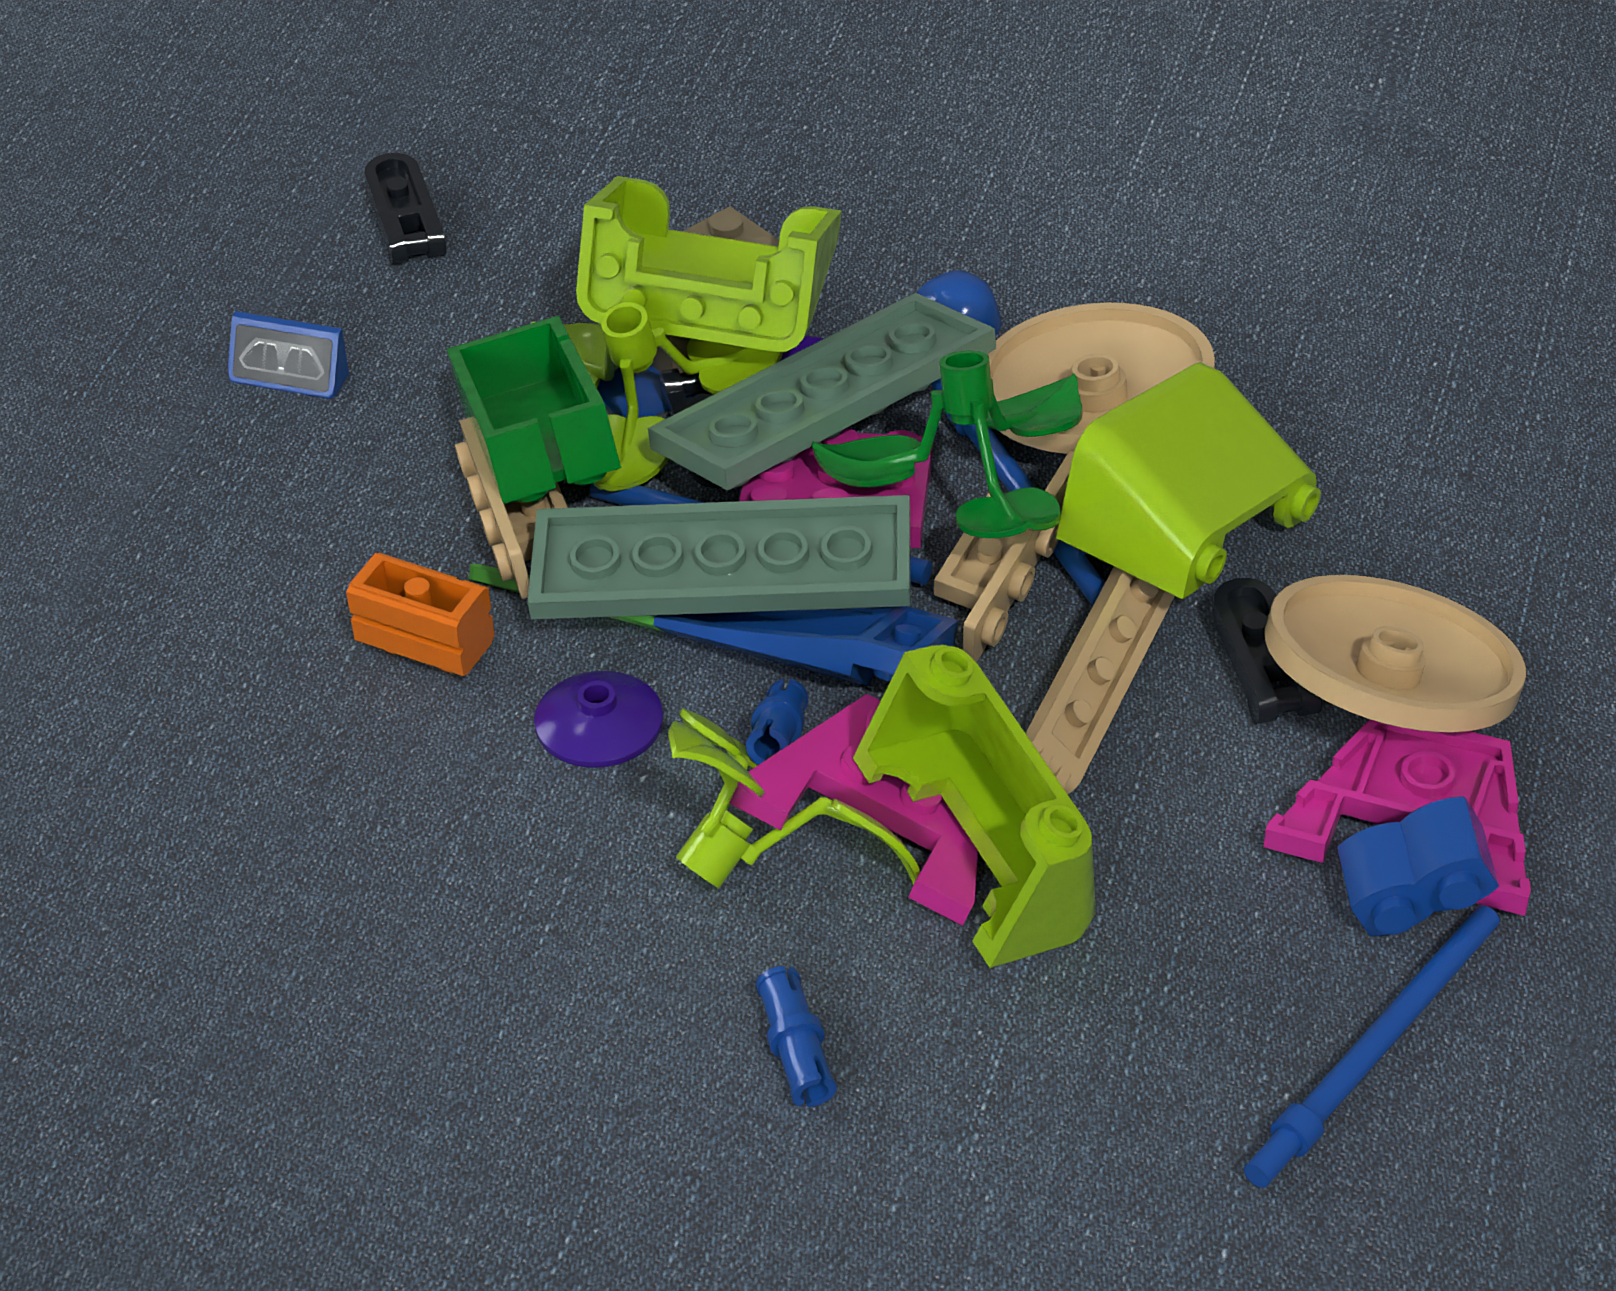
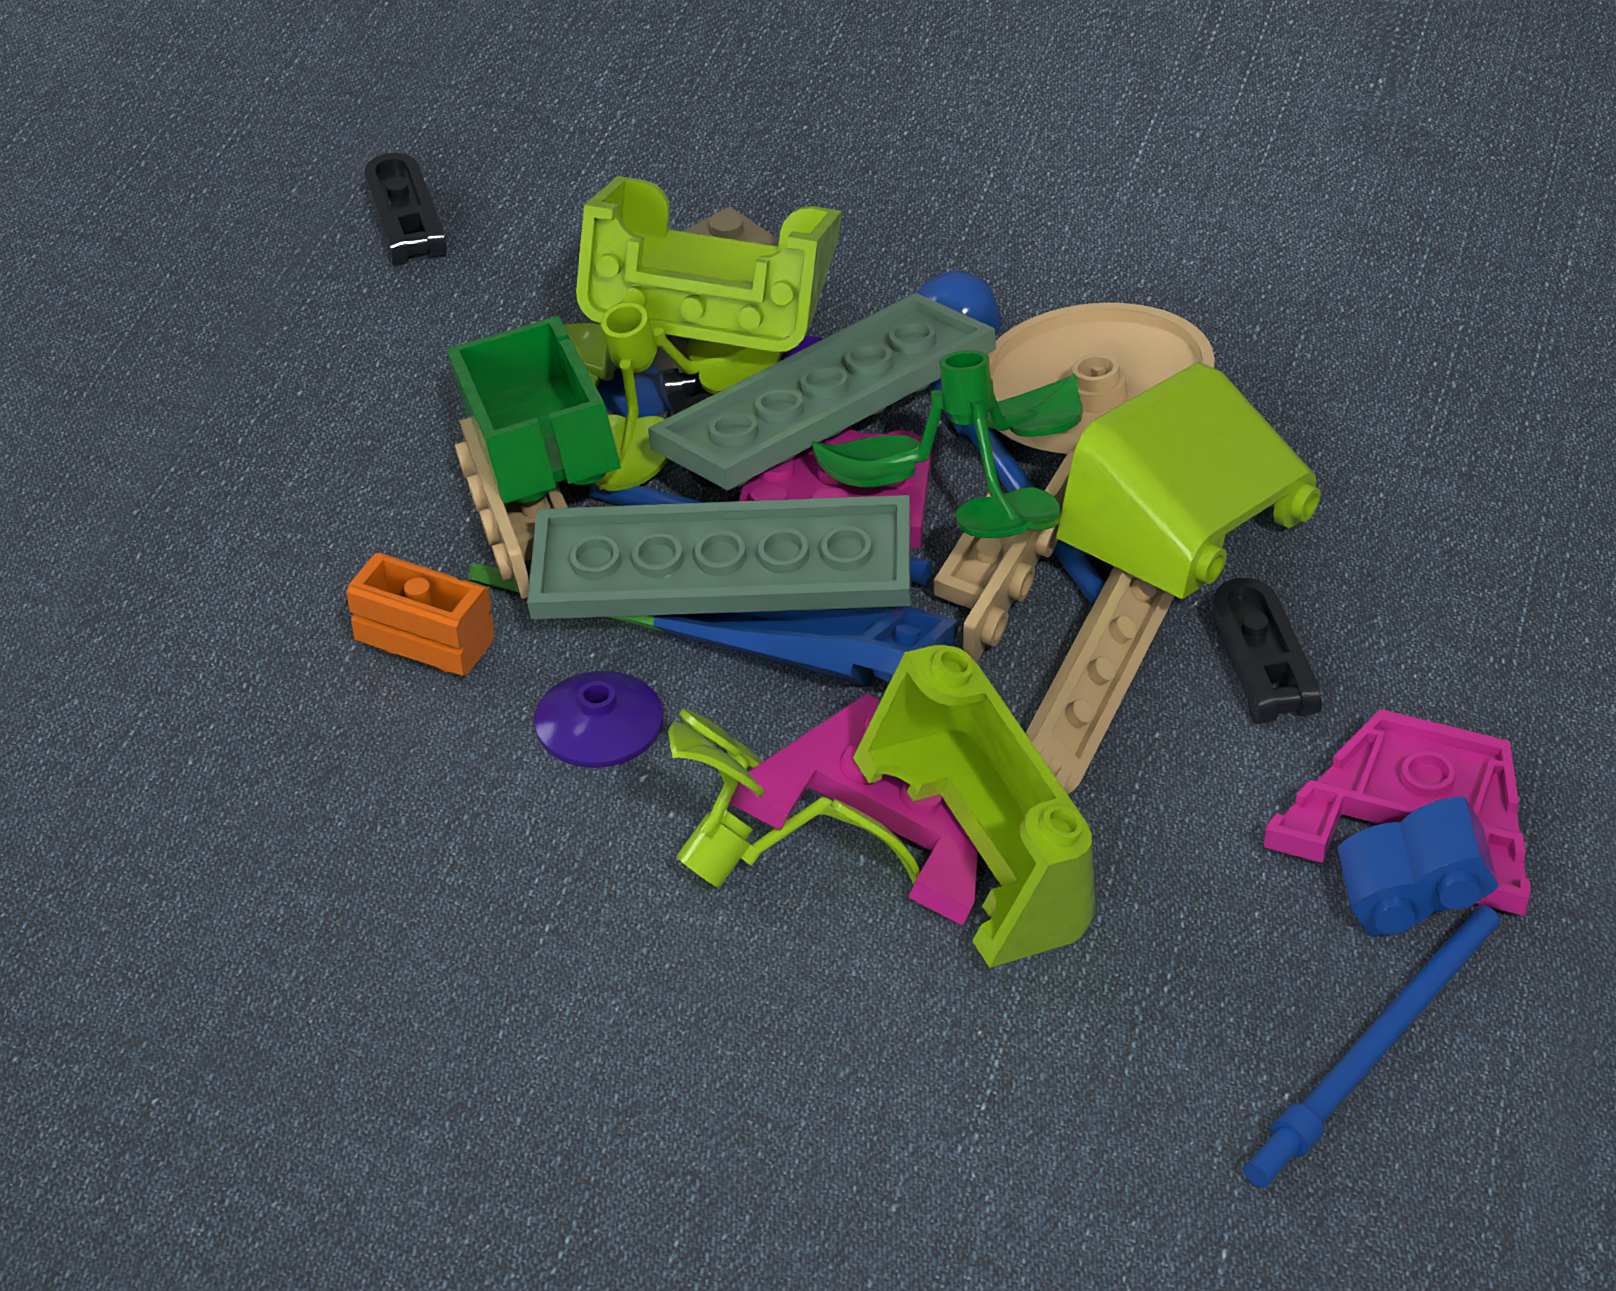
slope [228,311,349,398] -> none
blue pin [746,679,808,765] -> none
blue pin [755,966,837,1107] -> none
tan dish [1265,575,1526,732] -> none

